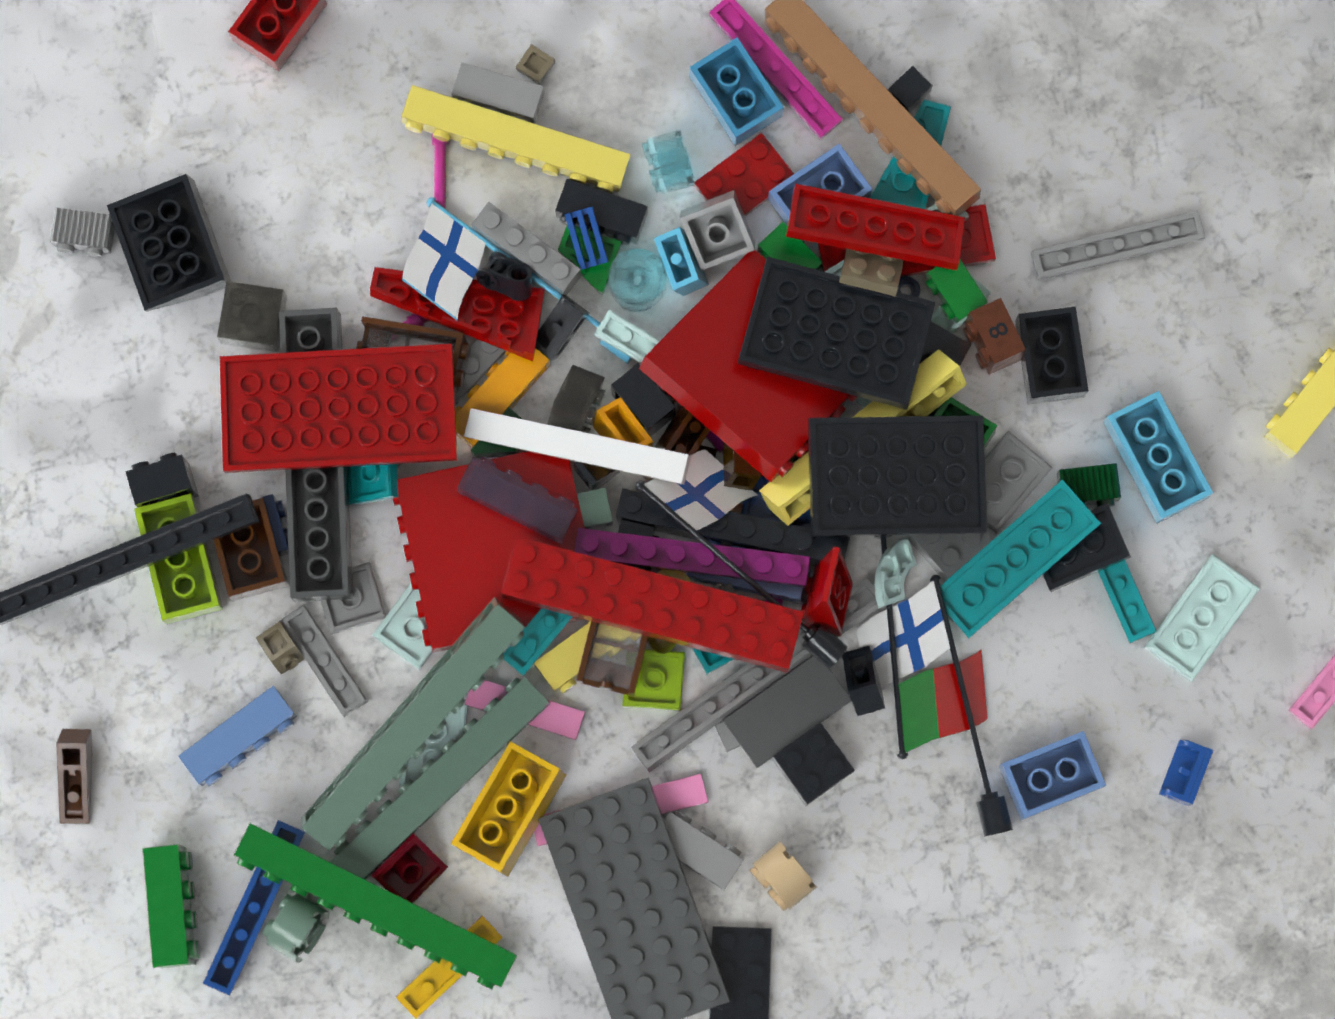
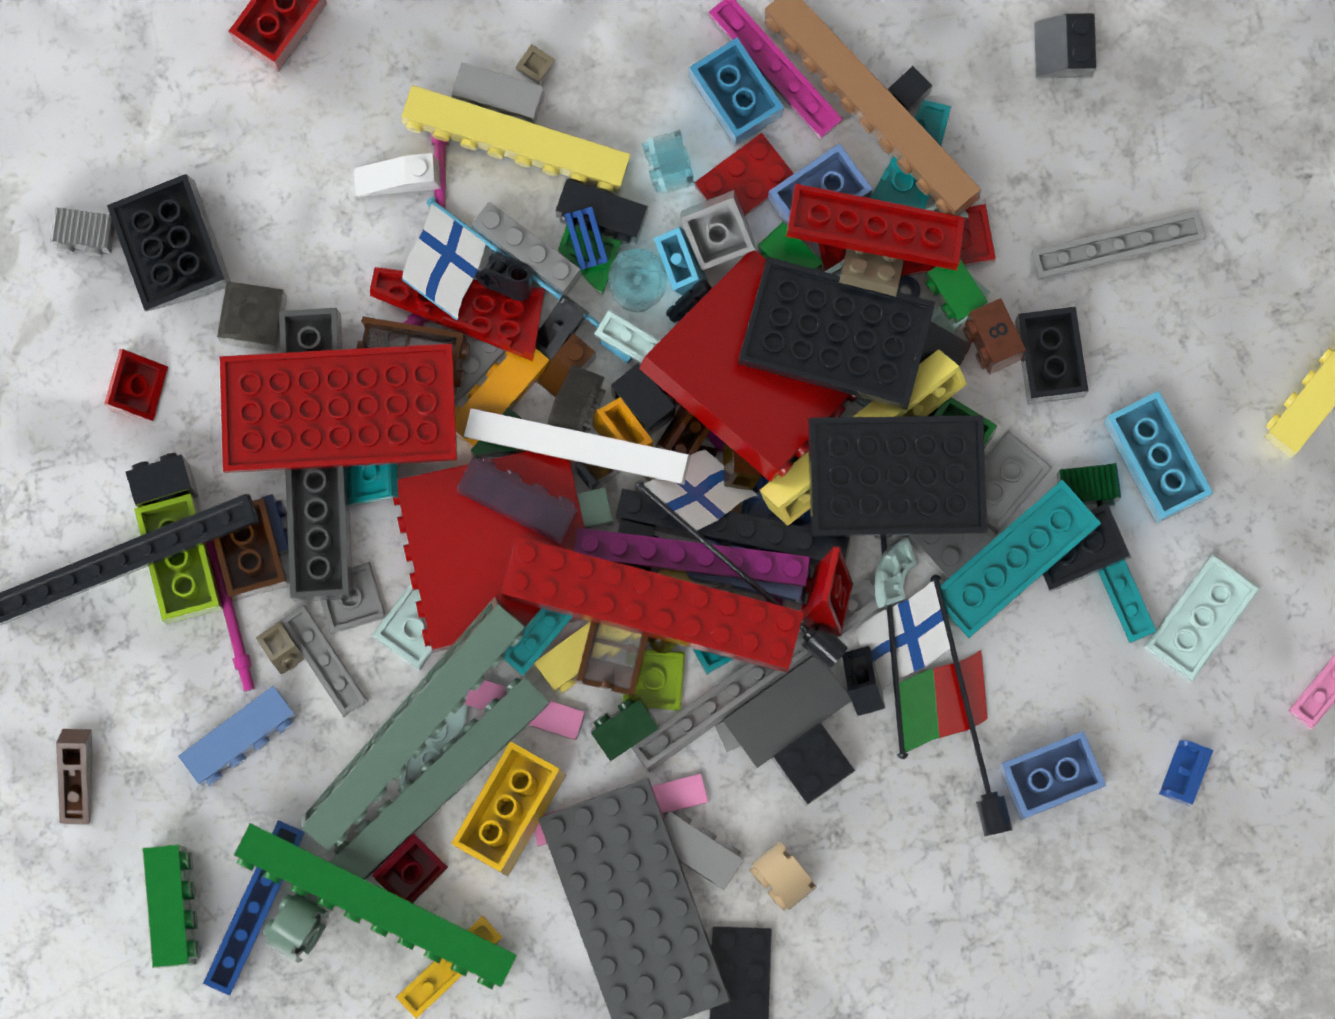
none -> red slope [104,349,168,421]
none -> dark pink bar [206,540,255,692]
none -> white slope [354,153,441,197]
none -> reddish brown slope [537,333,596,401]
none -> dark green brick [590,697,660,761]
none -> black axle [666,279,712,323]
none -> slope [1034,13,1096,78]

